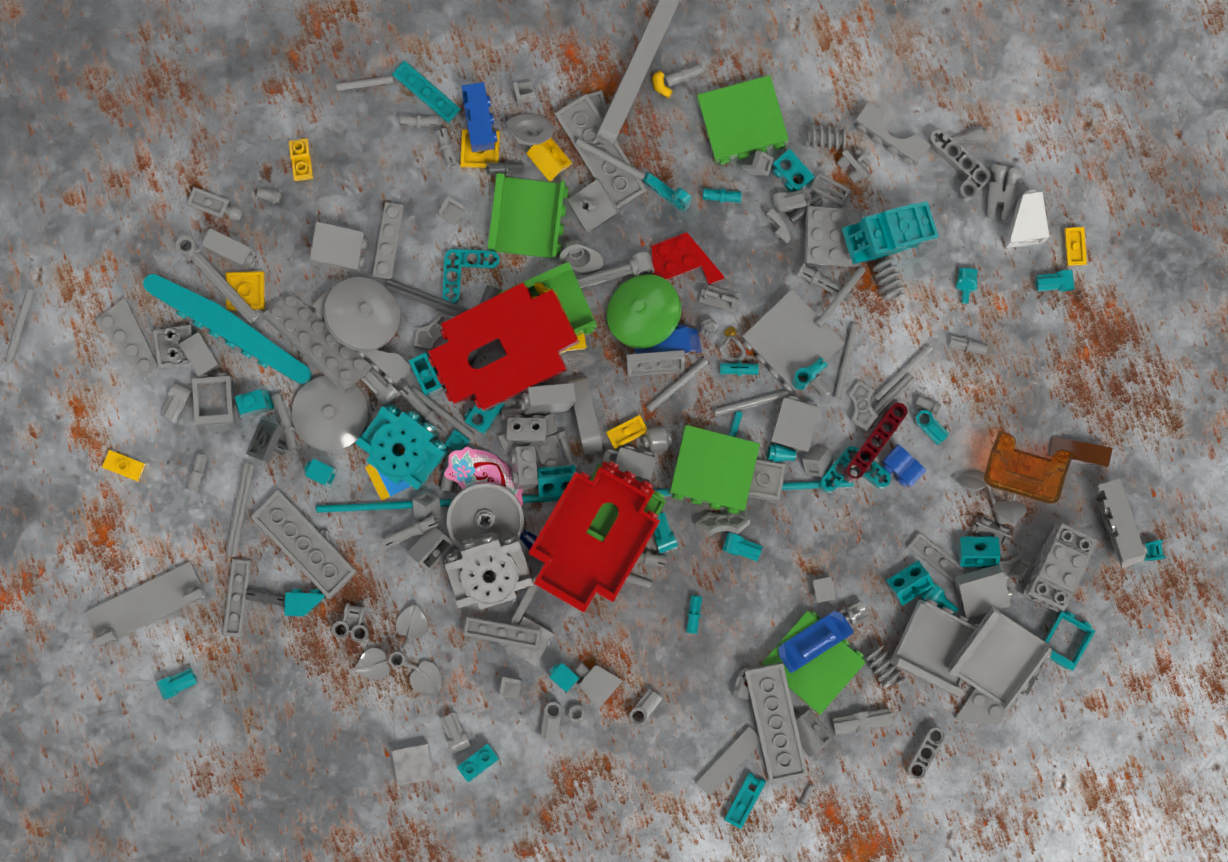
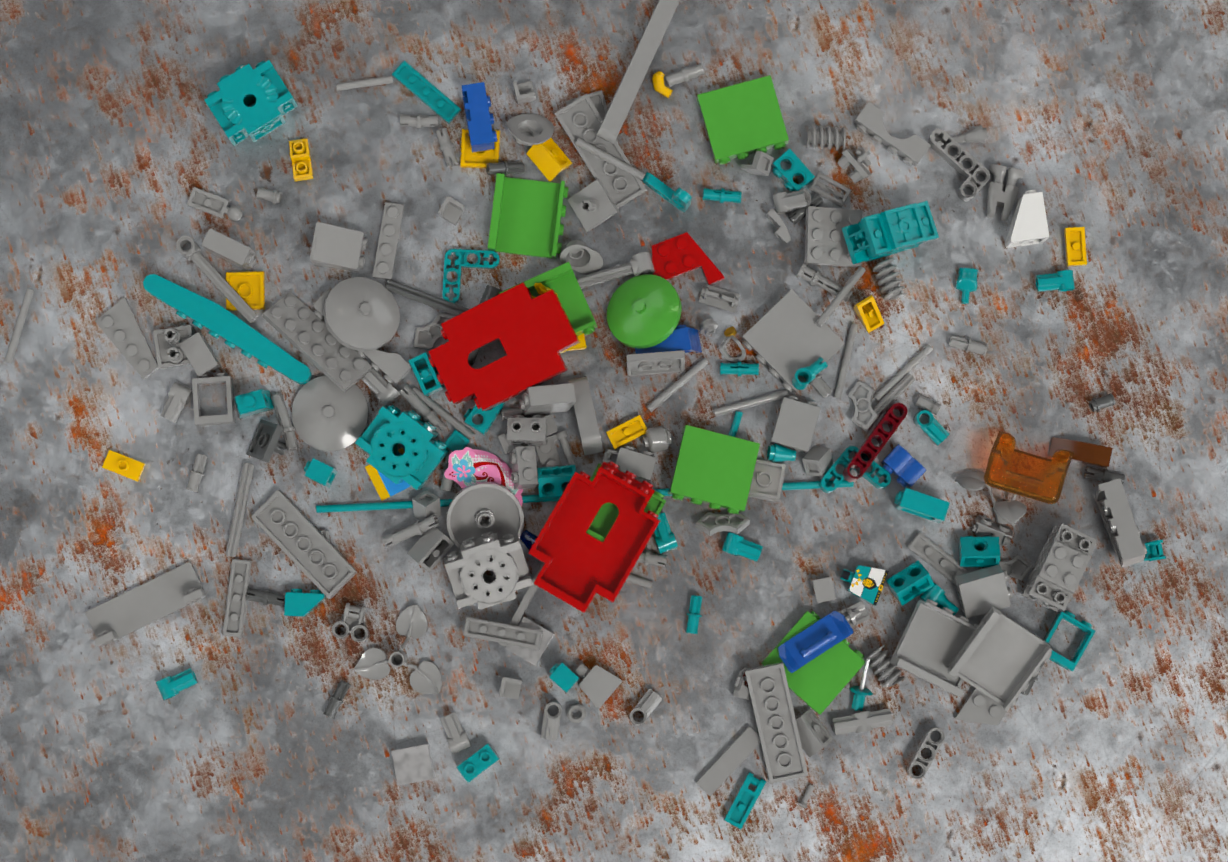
none -> teal piece [204,60,298,146]
none -> dark grey axle [323,680,350,719]
none -> torso [840,565,889,606]
none -> teal piece [849,658,873,711]
none -> yellow slope [853,295,885,333]
none -> teal window [894,488,950,523]
none -> dark grey pin [1084,466,1125,484]
none -> dark grey pin [1089,393,1115,412]

